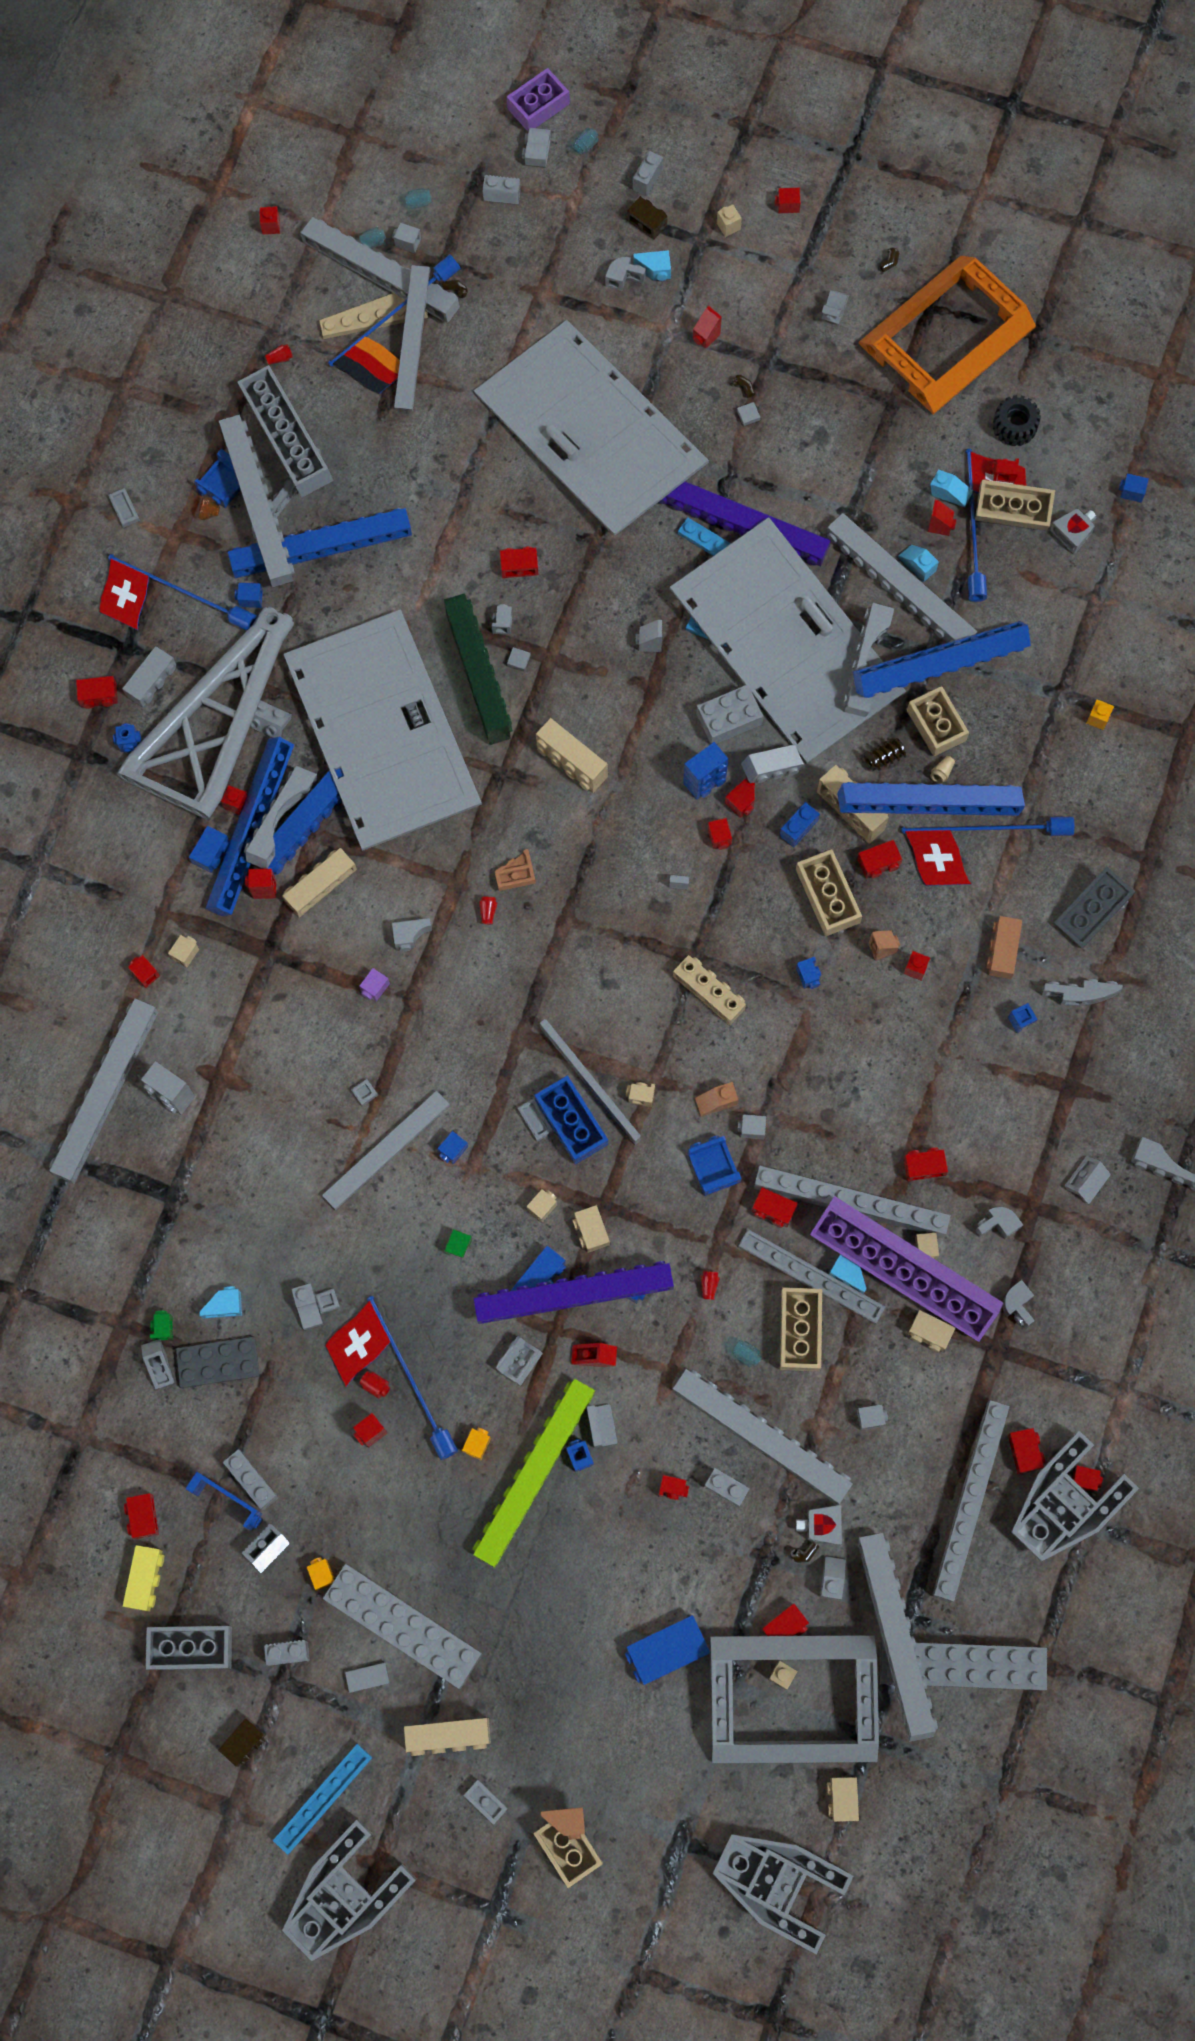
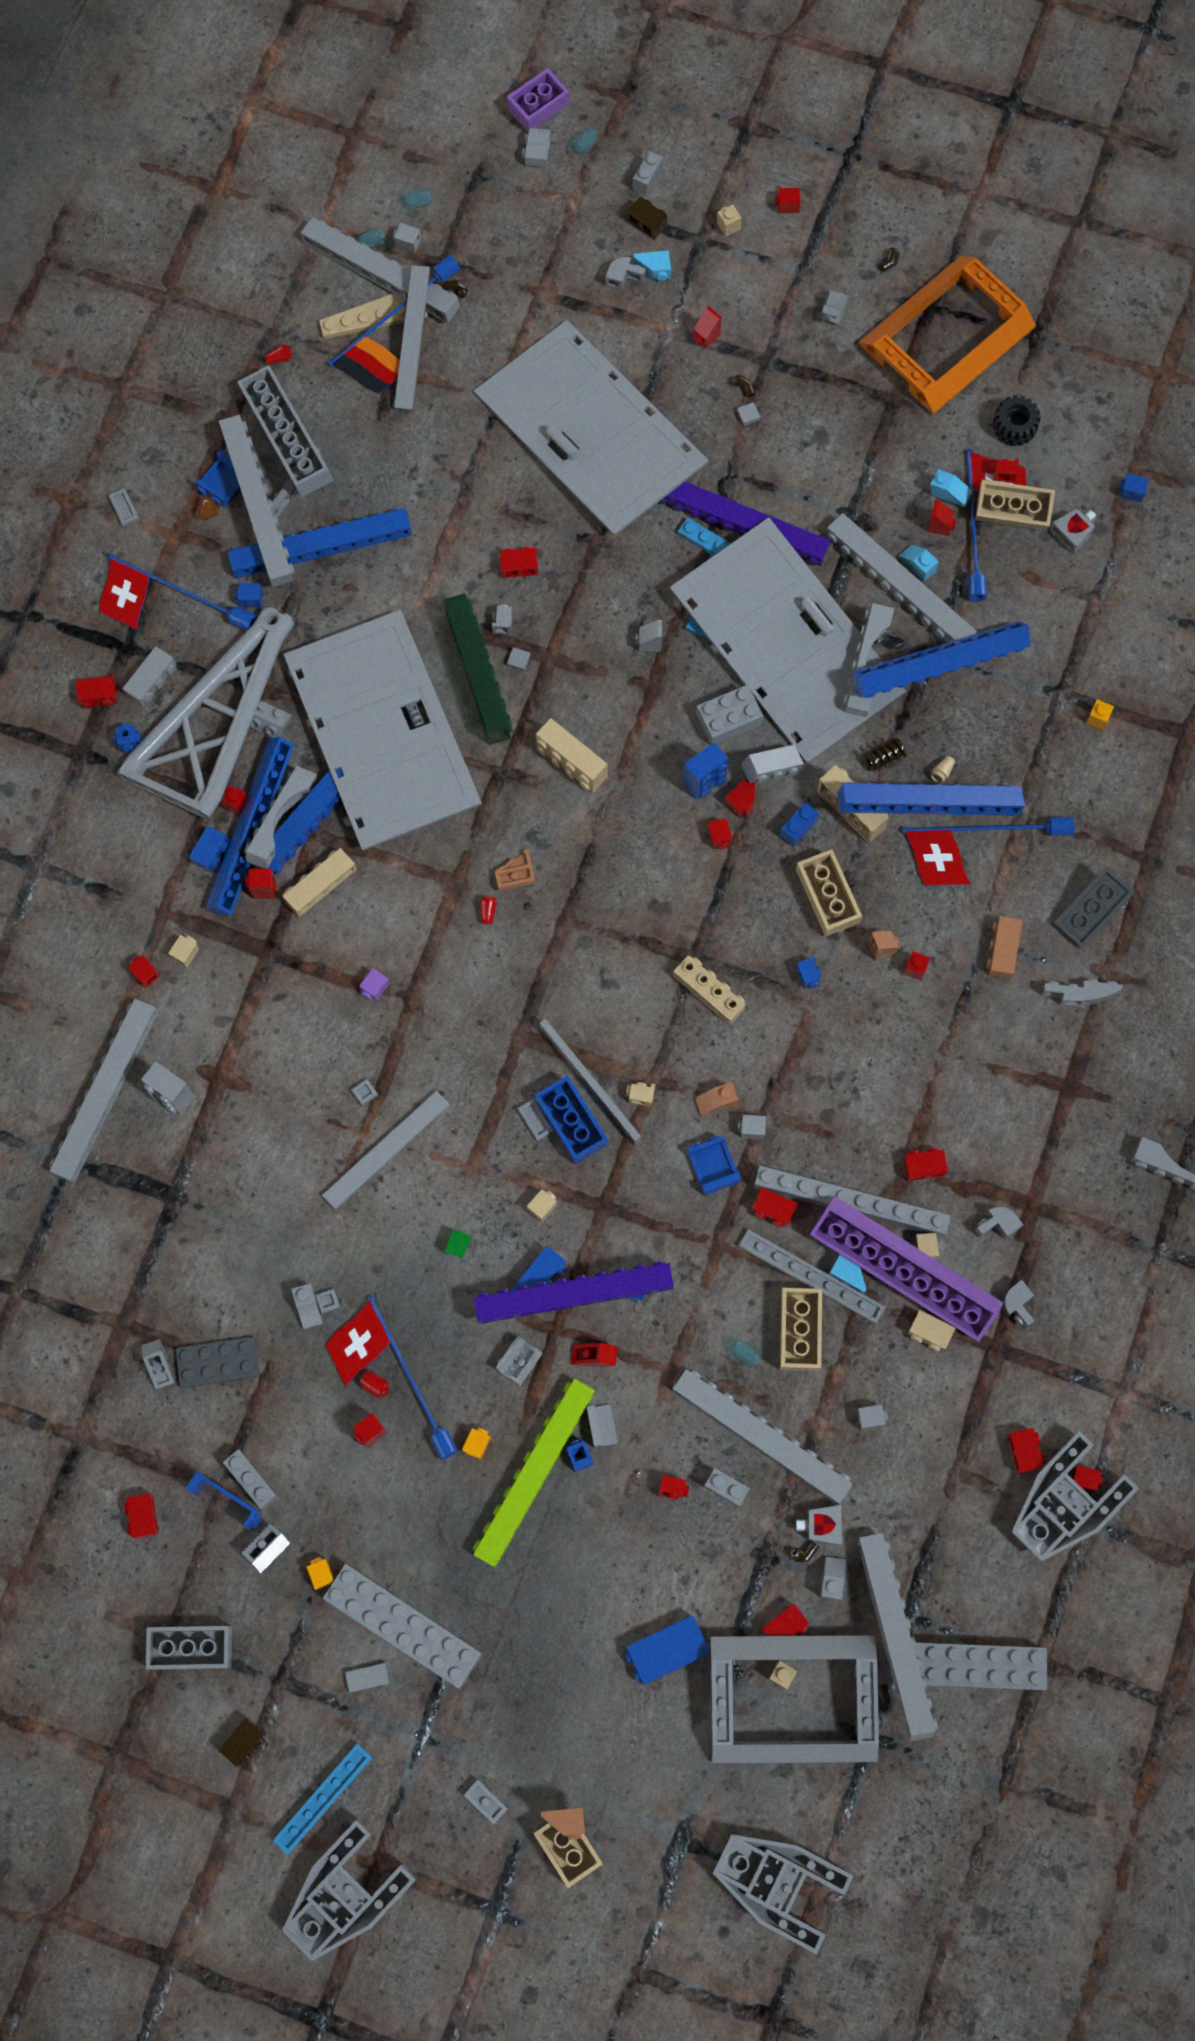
light yellow brick [123,1545,165,1612] -> none
green brick [150,1311,173,1341] -> none
medium azure slope [200,1287,242,1319] -> none
red brick [260,207,280,235] -> none
light grey brick [264,1640,309,1666] -> none
light grey arch [392,918,432,952] -> none
tan brick [404,1718,491,1756] -> none
blue brick [438,1131,468,1164] -> none
light grey brick [483,175,520,204] -> none
tan brick [572,1205,610,1253] -> none
light grey tile [669,875,689,890] -> none
red cone [701,1271,720,1300] -> none
tan brick [827,1777,859,1822] -> none
red brick [857,839,903,879] -> none
tan brick [907,686,969,756] -> none
light grey brick [932,1400,1010,1603] -> none
blue panel [1008,1003,1038,1033] -> none
light grey panel [1065,1156,1111,1204] -> none

